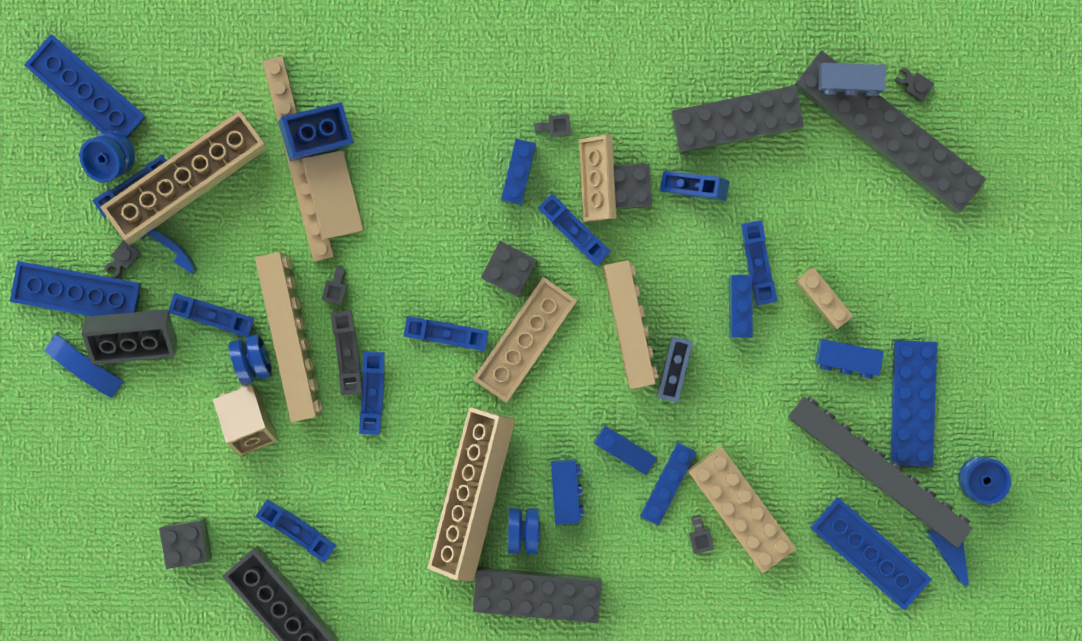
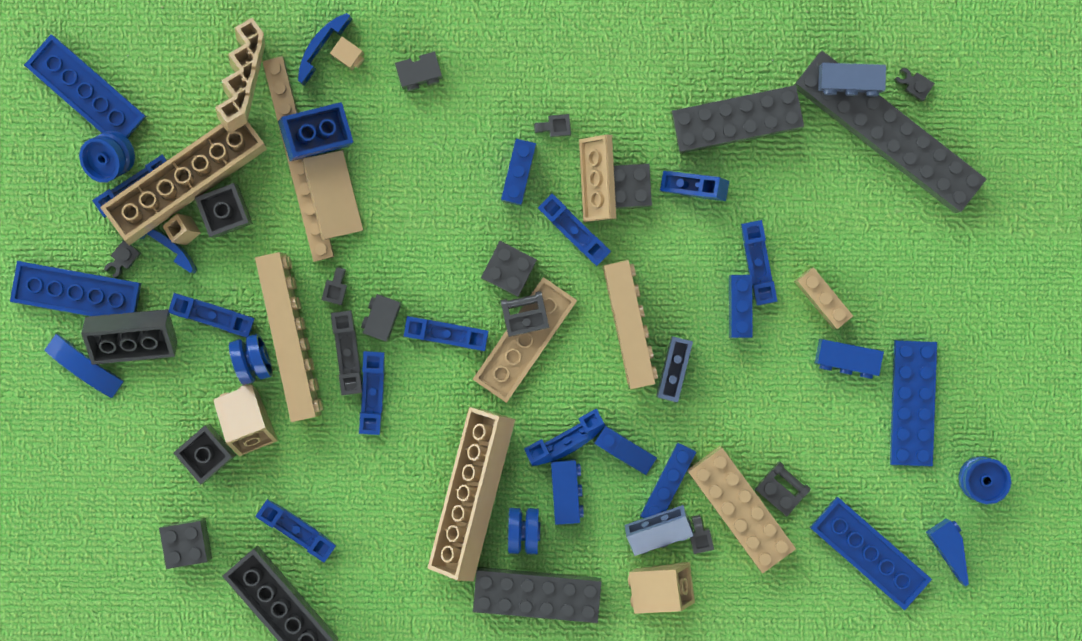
dark grey brick [788,397,973,548] -> none
none -> tan brick [163,214,201,245]
none -> dark grey brick [174,424,236,485]
none -> dark grey brick [195,183,253,238]
none -> tan brick [215,18,265,134]
none -> blue slope [298,13,352,86]
none -> tan brick [330,36,364,71]
none -> dark grey brick [361,294,402,342]
none -> dark grey brick [395,51,443,91]
none -> dark grey plate [500,291,549,337]
none -> blue slope [524,409,606,466]
none -> sand blue brick [625,505,694,556]
none -> tan slope [628,562,695,614]
none -> dark grey plate [755,461,811,516]

